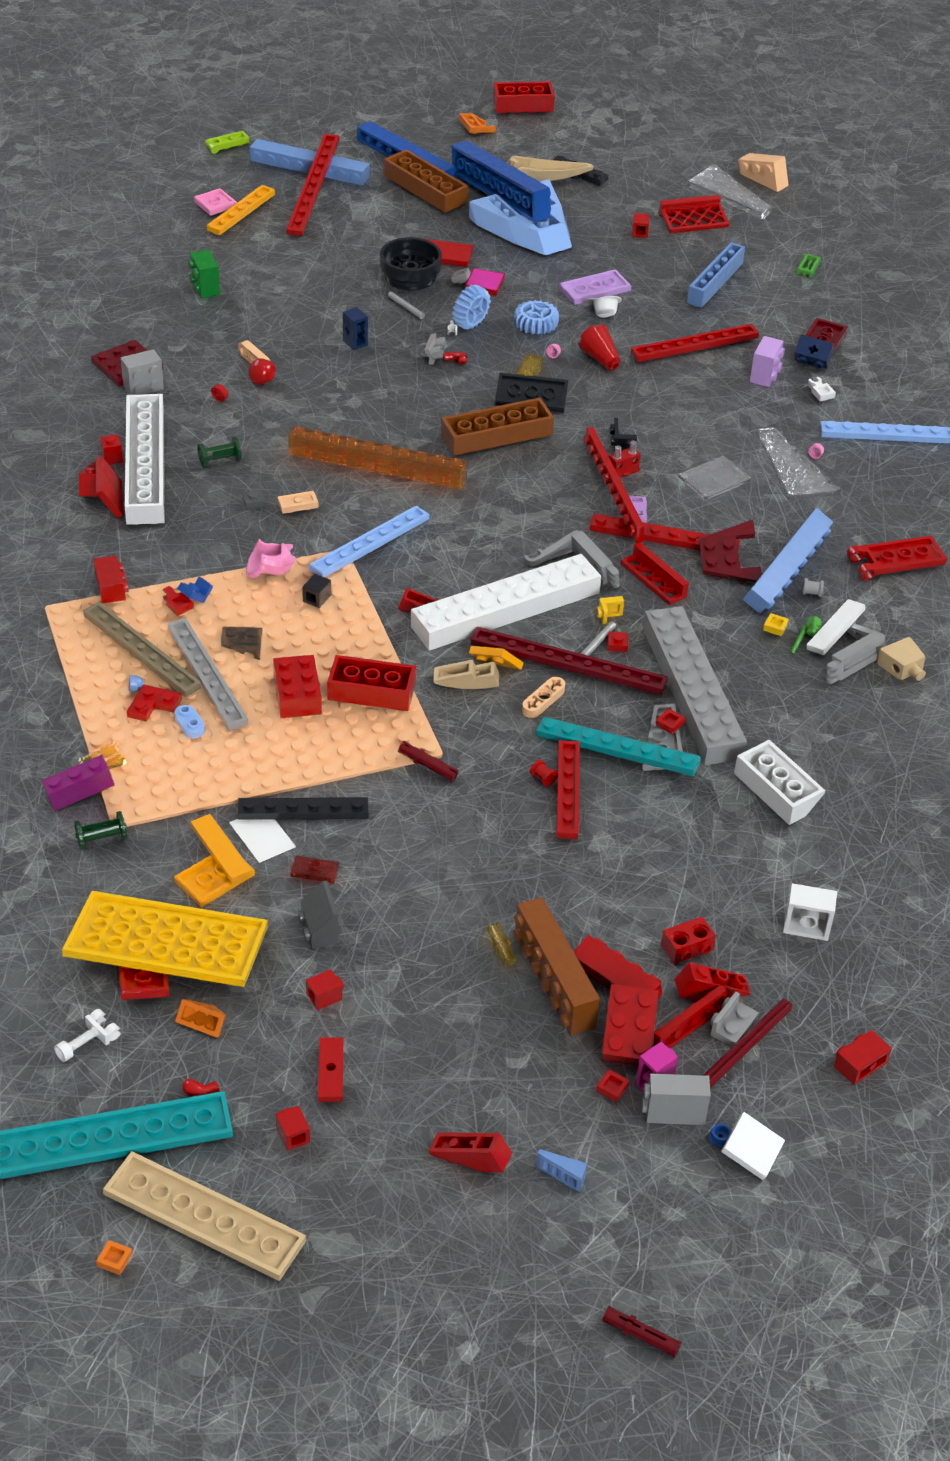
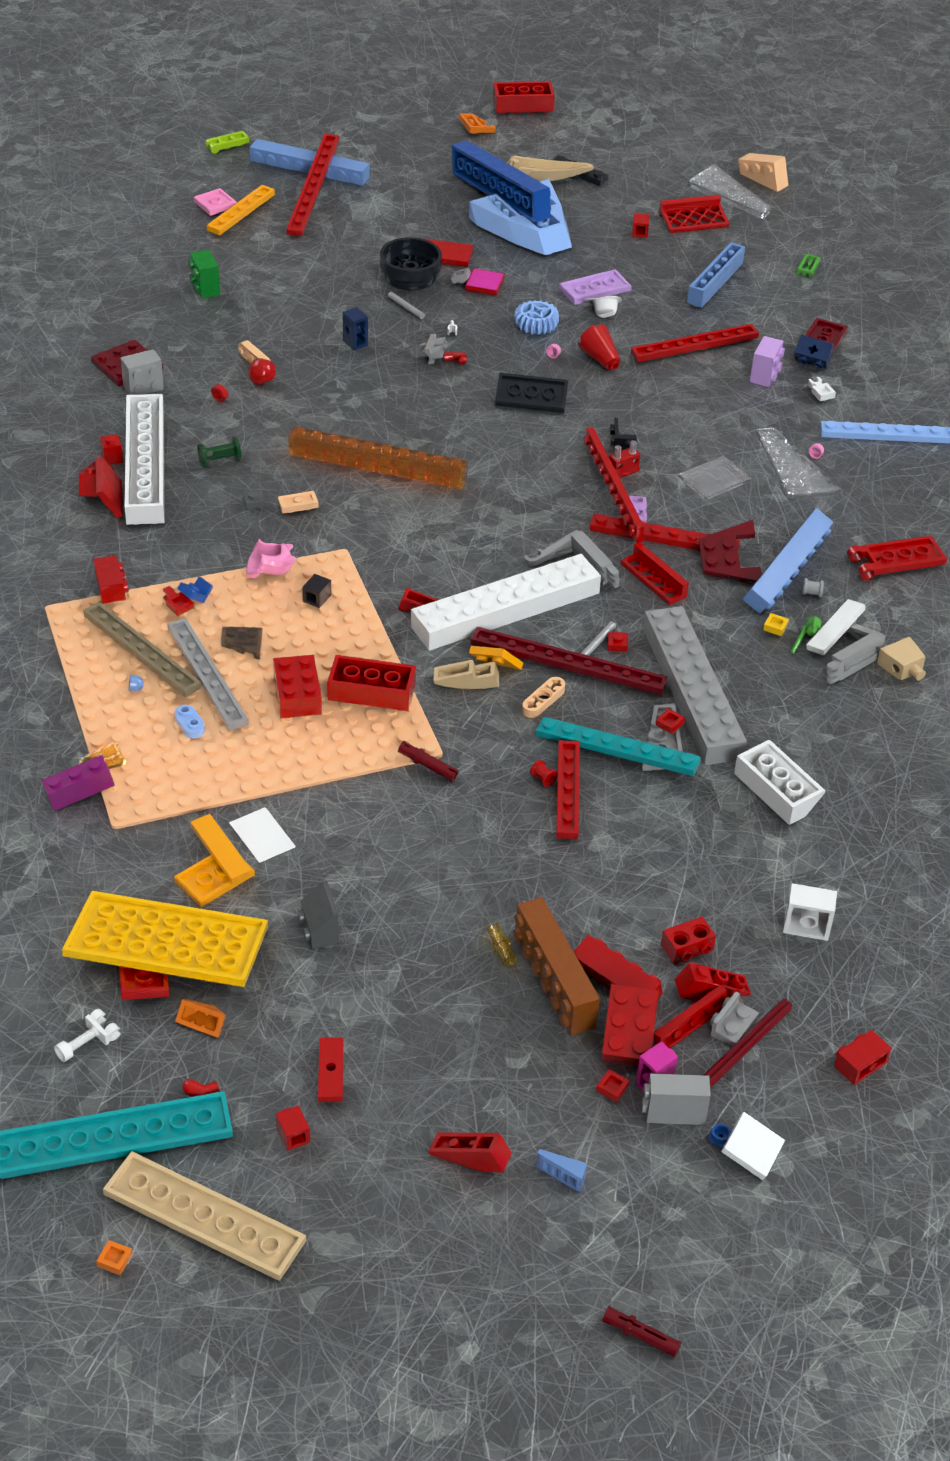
dark green hose [74,811,127,850] -> none
red plate [127,684,182,722] -> none
black plate [238,797,369,820] -> none
clear red plate [291,855,339,884] -> none
red brick [306,969,344,1011] -> none
light blue tile [308,506,430,577] -> none
blue brick [357,121,455,178] -> none
dark orange brick [384,149,468,213] -> none
dark orange brick [441,398,554,455] -> none
light blue gear [452,285,491,330] -> none
clear yellow slope [516,353,543,376] -> none
yellow bracket [596,596,624,625] -> none

